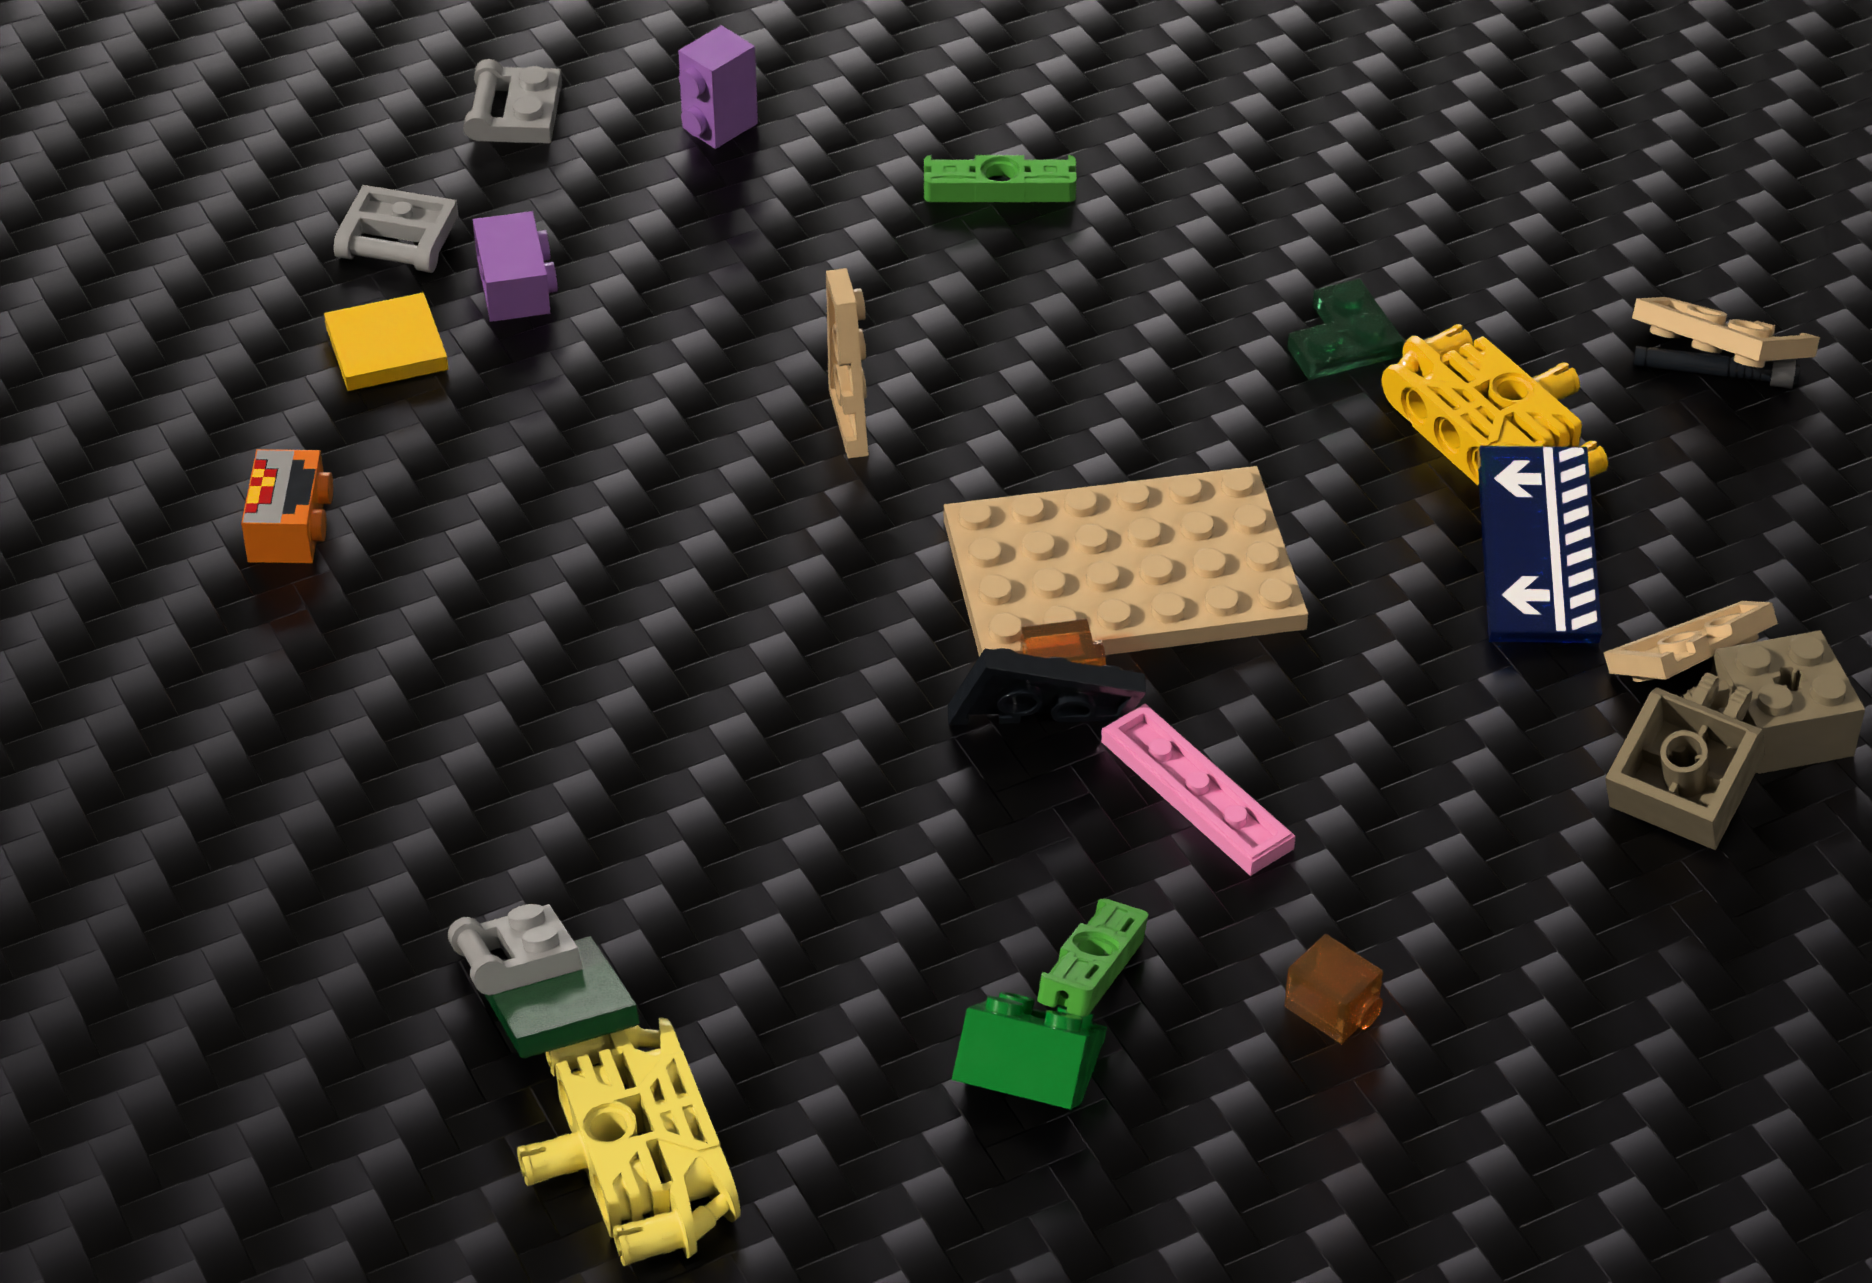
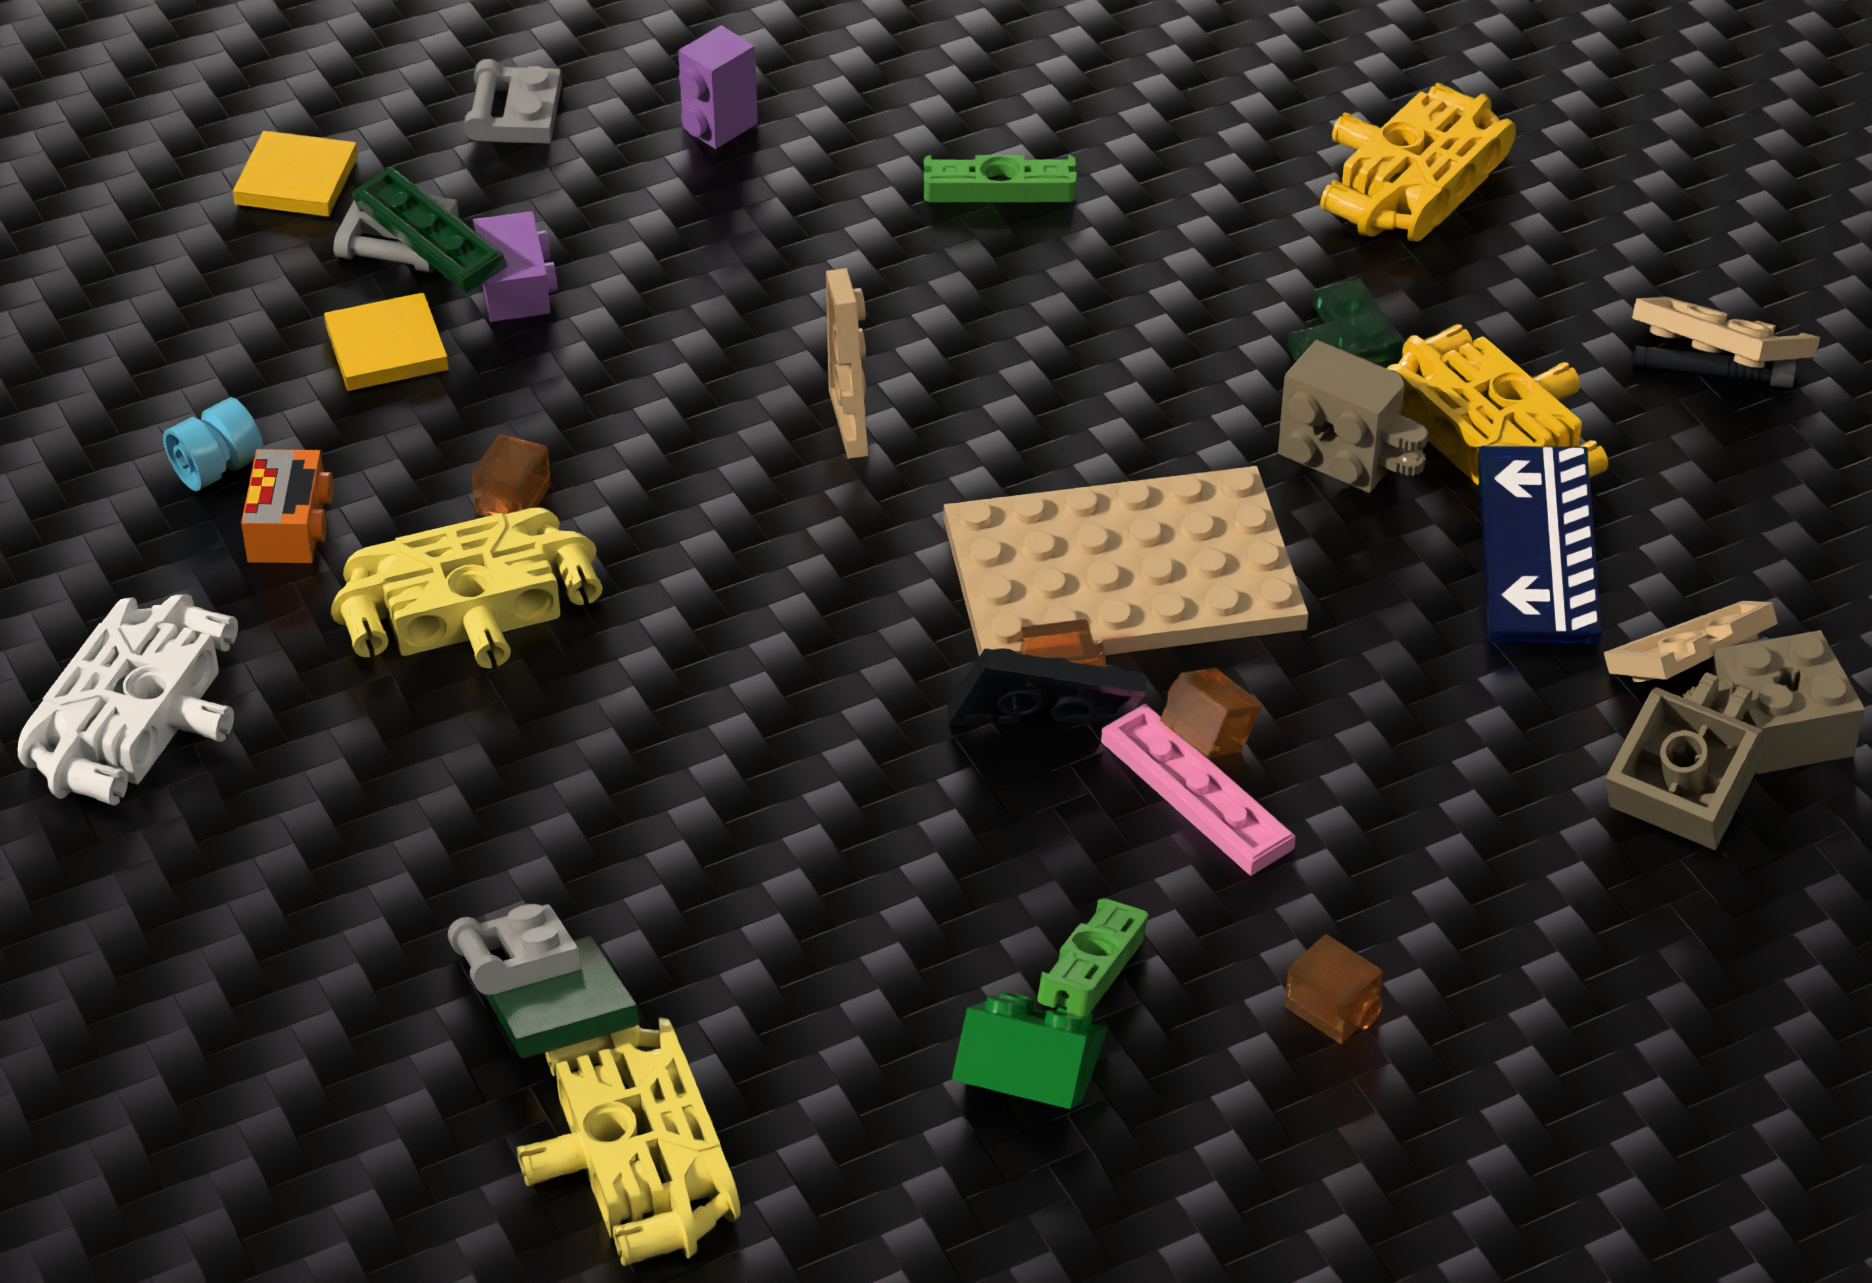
none -> white piece [18,594,238,806]
none -> medium azure wheel [163,397,264,491]
none -> yellow tile [233,131,358,217]
none -> light yellow piece [331,507,603,668]
none -> dark green tile [352,167,507,293]
none -> clear orange brick [471,434,551,516]
none -> clear orange brick [1160,668,1263,758]
none -> dark tan hinge [1278,340,1429,493]
none -> yellow piece [1320,82,1516,242]

